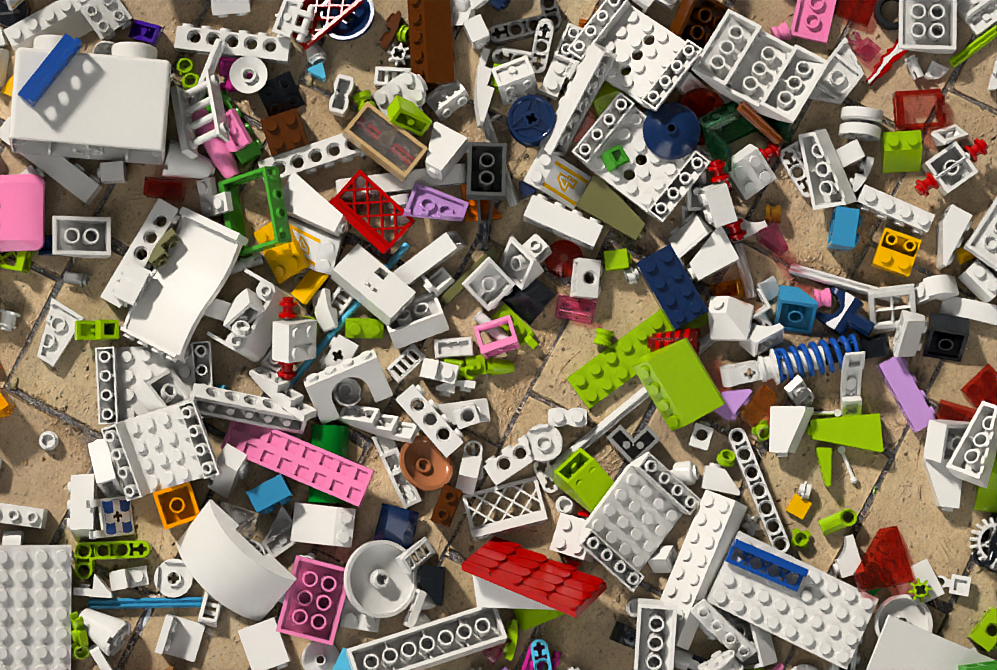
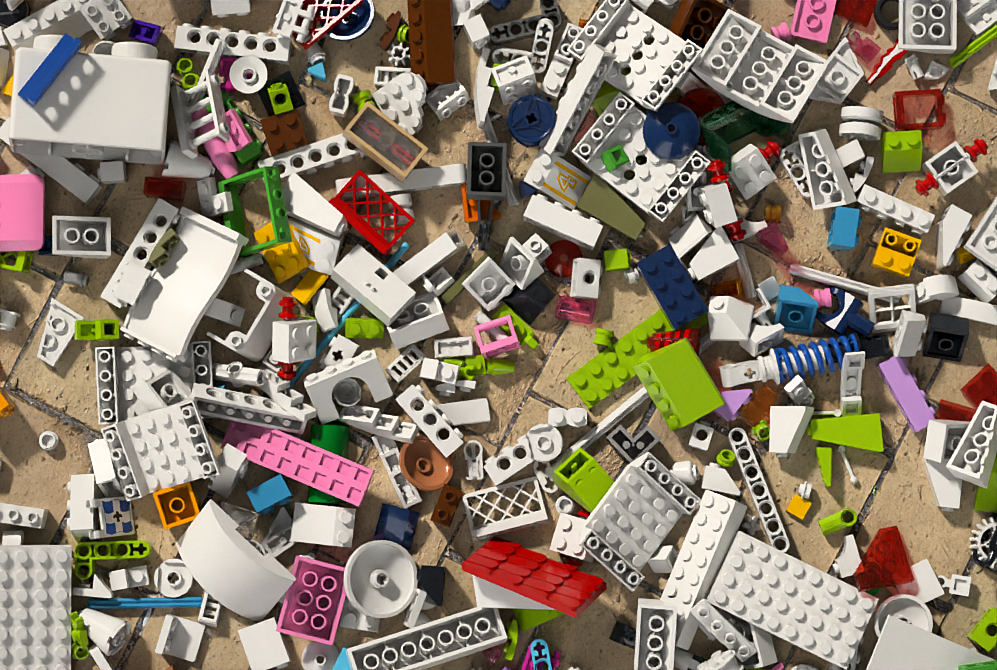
white slope [223,288,264,330] -> none
white plate [231,320,251,338] -> none
lime slope [387,95,432,136] -> none
white slope [395,537,436,575] -> none
lavender wing [403,182,469,222] -> none
white slope [425,121,468,181] -> none
white brick [452,403,483,430] -> none
white slope [455,453,482,495] -> none
white slope [563,59,581,81] -> none
white tile [626,598,638,618] -> none
blue fence [725,539,809,592] -> none
dark orange axle [737,102,783,145] -> none
lime plate [790,528,811,549] -> none
lime gear [908,578,933,602] -> none
white slope [931,124,969,147] -> none
none -> white piece [212,362,266,387]
none -> lime brick [267,83,293,115]

